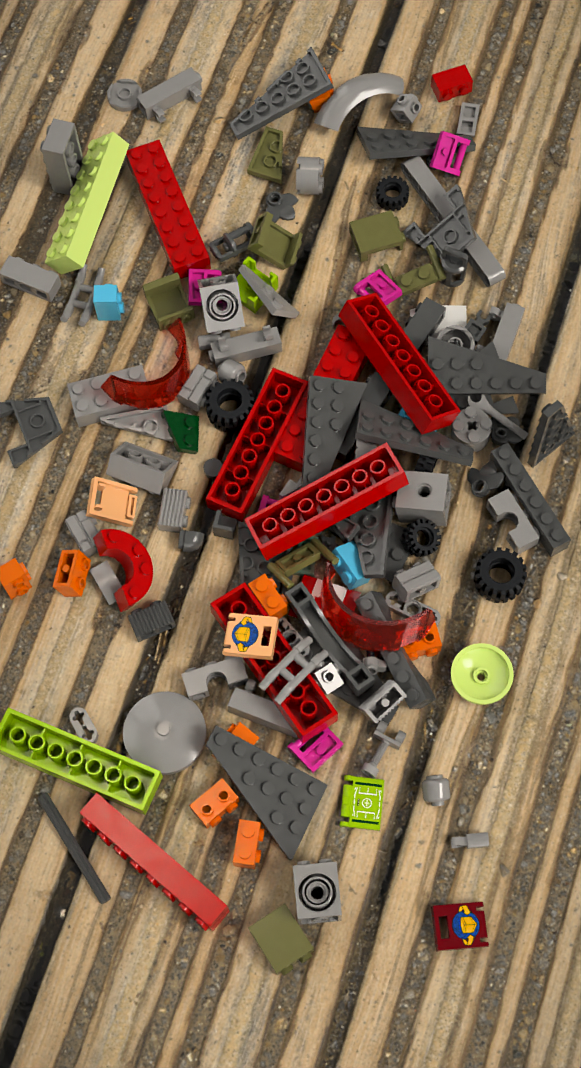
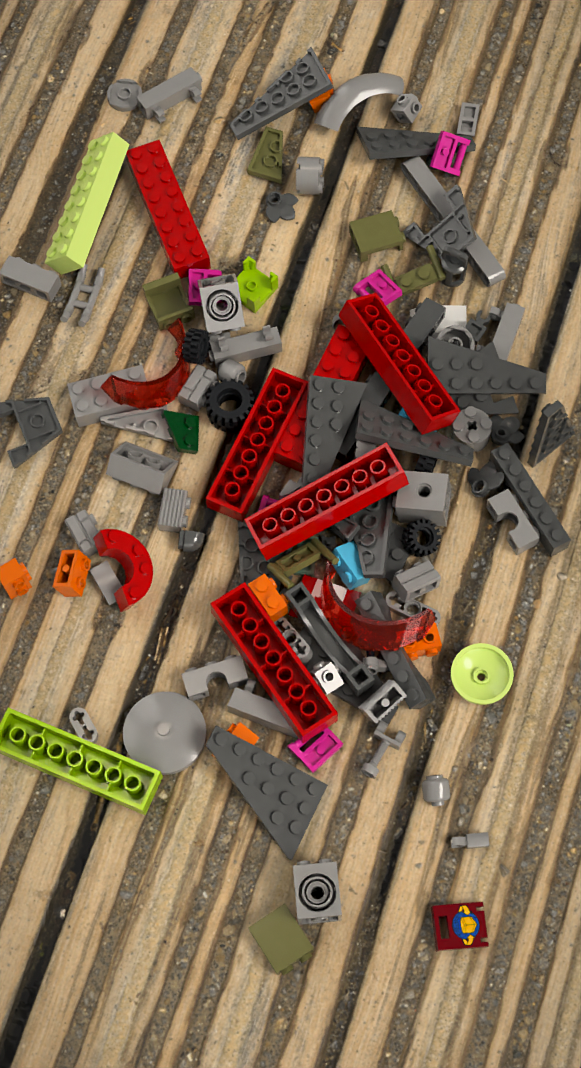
dark grey axle [38,793,111,904] -> none
light grey brick [40,118,83,195] -> none
brick [79,793,230,932] -> none
light nougat container [86,476,138,527] -> none
medium azure brick [93,284,125,321] -> none
dark grey brick [128,600,176,642] -> none
orange brick [189,778,240,829] -> none
dark grey tile [203,458,223,479] -> none
dark grey piece [209,222,254,262] -> none
dark grey panel [212,509,238,540] -> none
light nougat container [222,613,279,660] -> none
orange brick [233,819,265,869] -> none
light grey wing [238,264,300,319] -> none
olive panel [247,211,303,270] -> none
light grey piece [258,636,329,705] -> none
lime piece [339,775,384,831] -> none
black tyre [376,176,409,212] -> none
red brick [431,64,473,102] -> none
light grey piece [467,394,529,440] -> none
black tyre [474,547,527,603] -> none
none -> black tyre [182,328,210,365]

